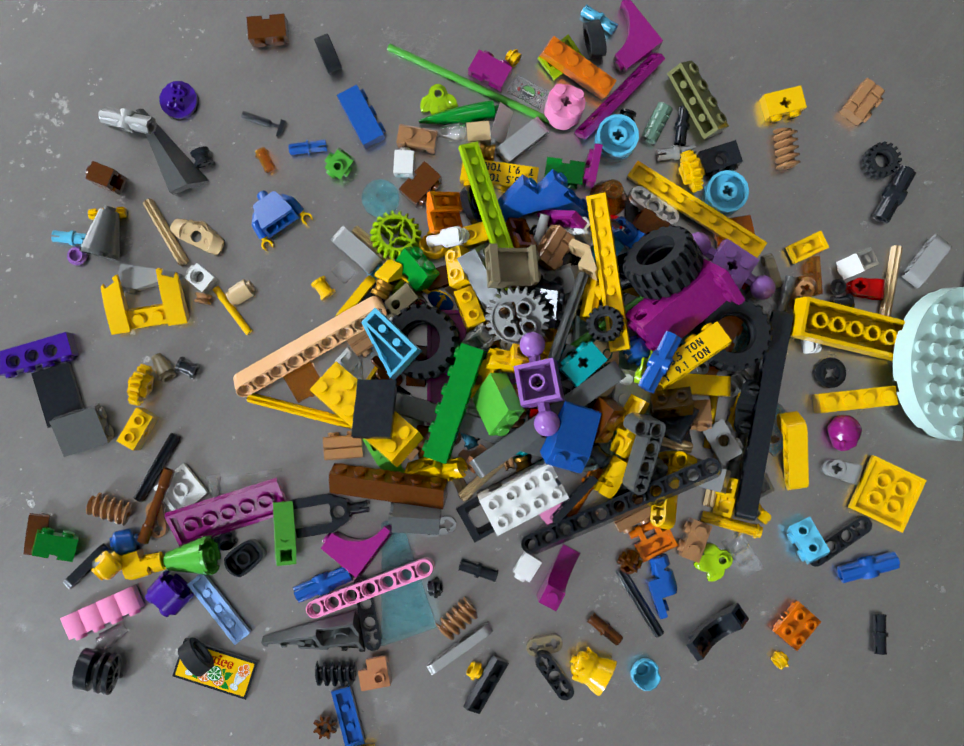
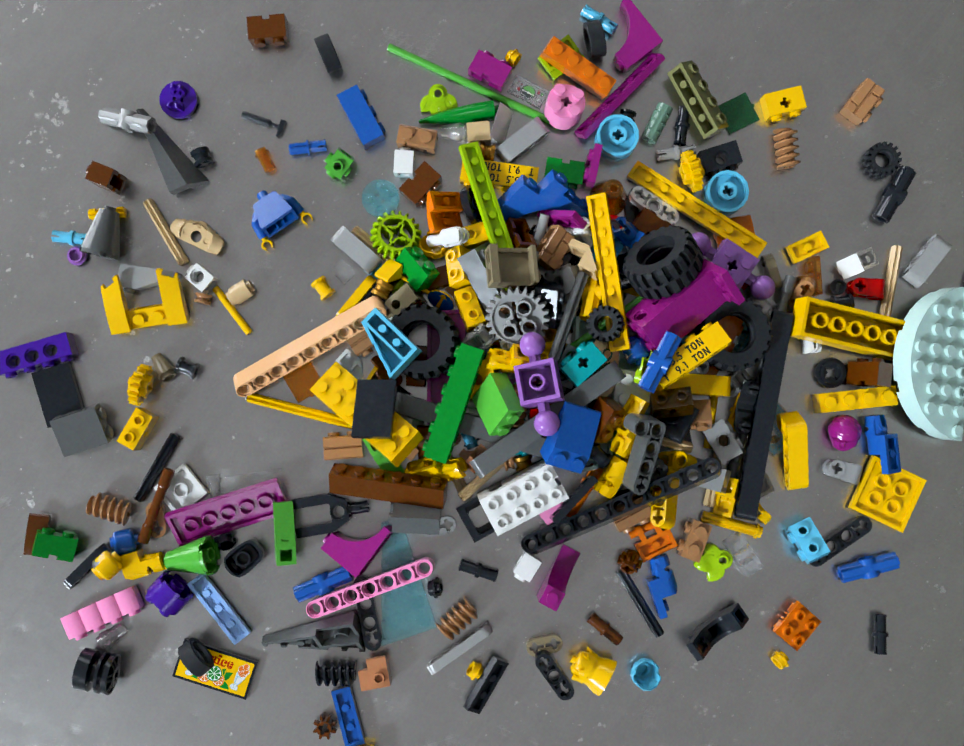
none -> clear green piece [718,92,760,135]
none -> reddish brown brick [846,358,893,387]
none -> blue plate [863,414,901,474]

